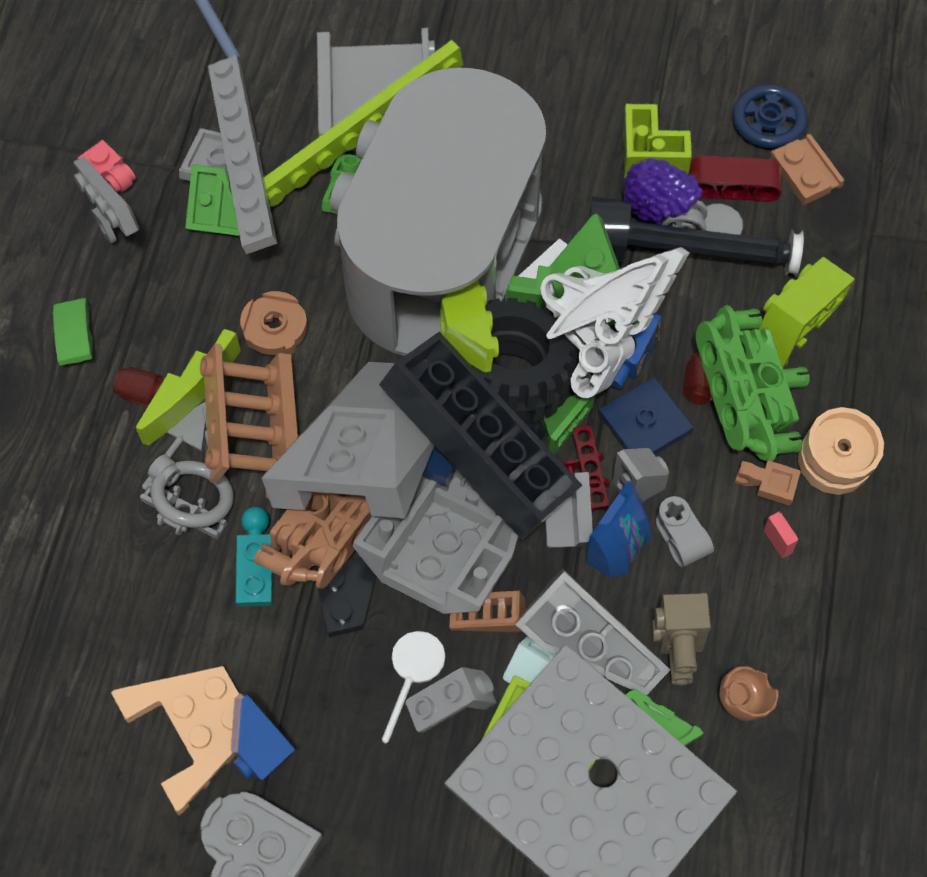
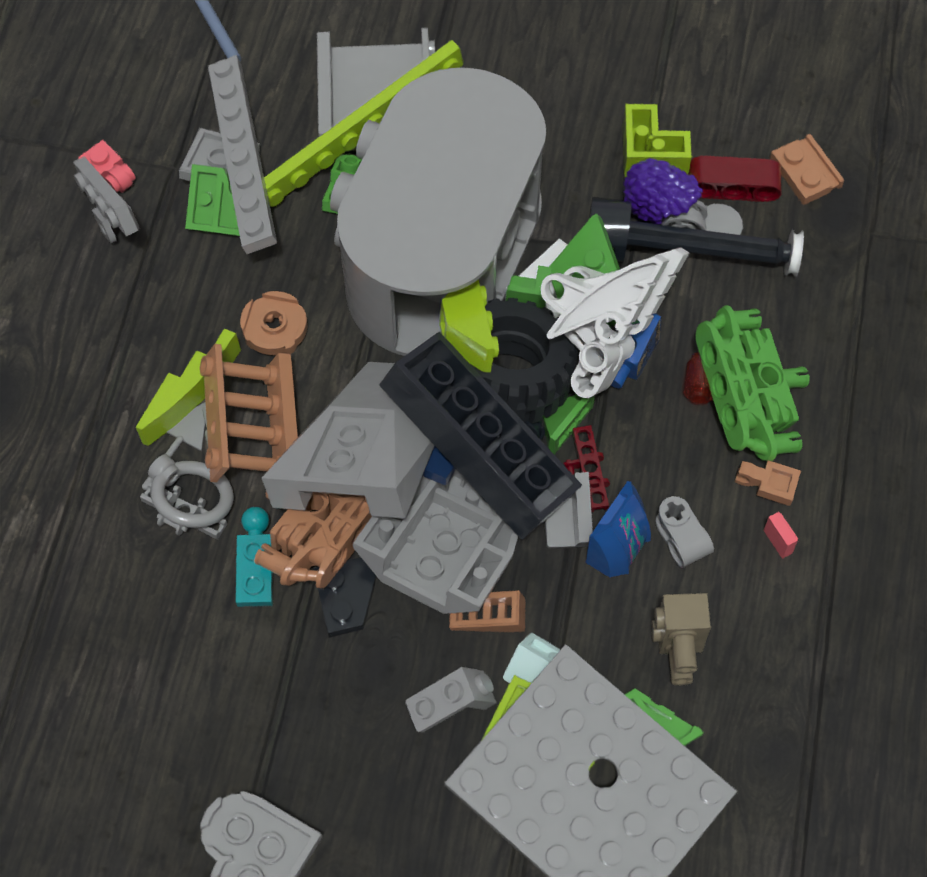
bright green slope [53,298,93,366] -> none
light nougat wing [111,666,239,815] -> none
clear red brick [113,367,163,406] -> none
blue slope [231,693,295,781] -> none
white piece [382,631,445,743] -> none
light grey wedge [515,568,670,696] -> none
dark blue plate [598,377,694,455] -> none
light grey slope [612,448,669,502] -> none
nougat hair [719,666,779,721] -> none
dark blue plate [733,84,808,148] -> none
lime wedge [759,257,855,368] -> none
light nougat wheel [798,407,884,495] -> none

